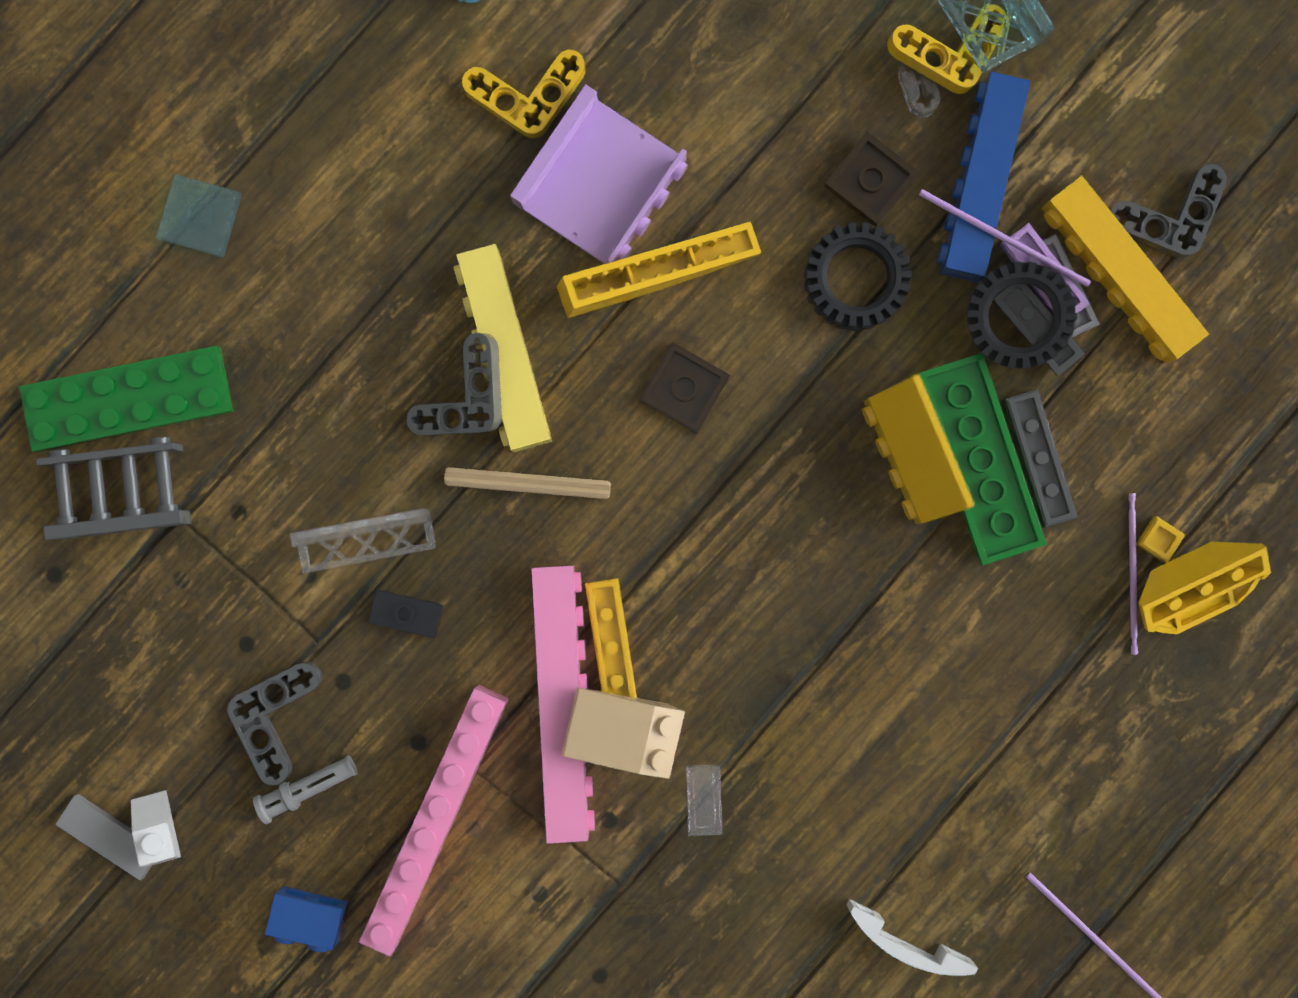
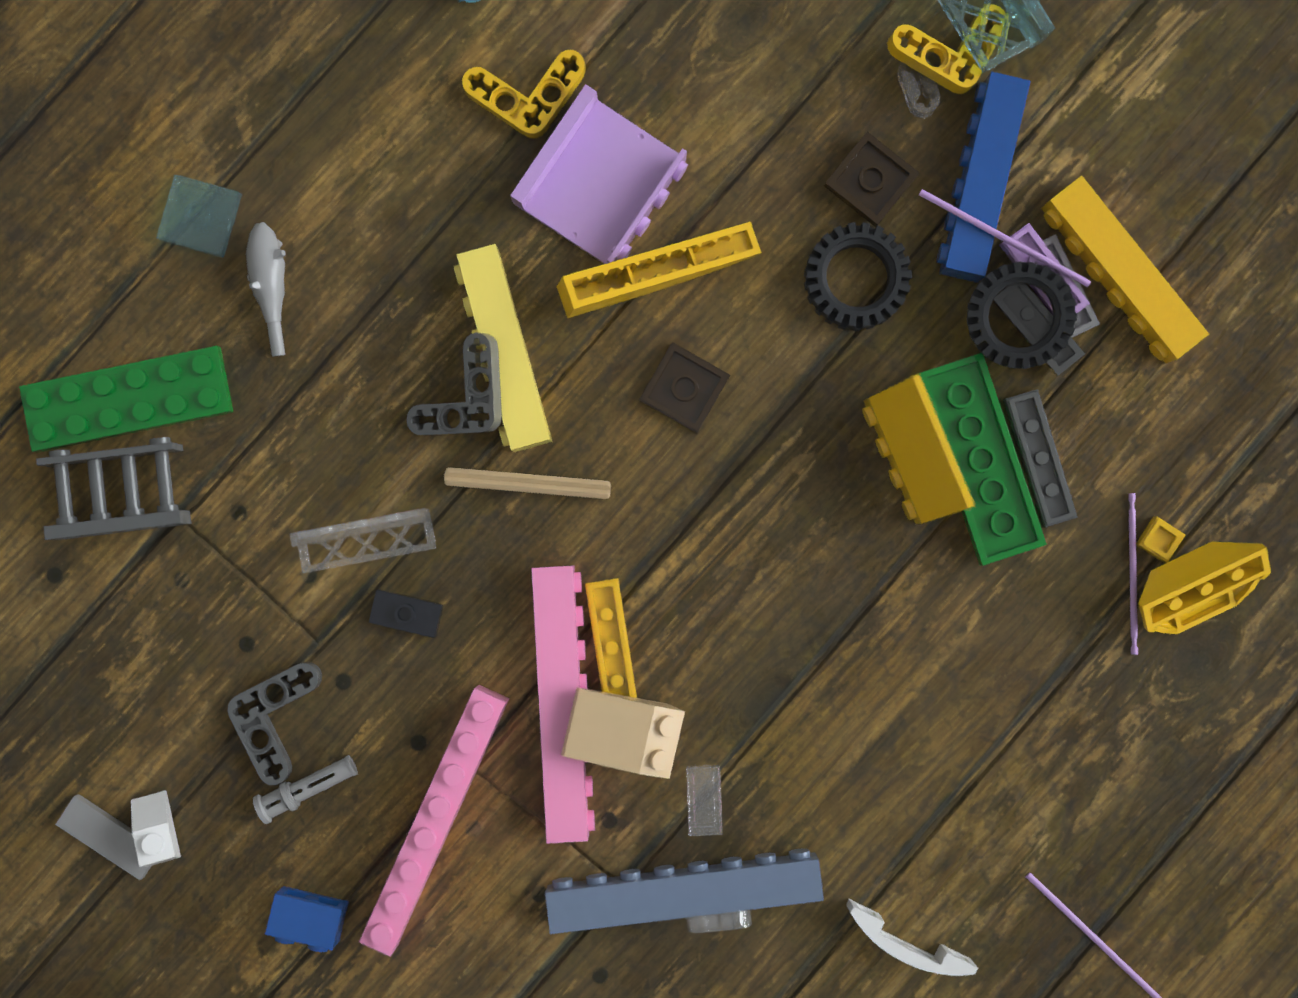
dark grey beam [1109,164,1227,259] -> none
none -> light grey piece [246,222,286,356]
none -> sand blue brick [545,849,824,934]
none -> clear beam [686,910,752,933]

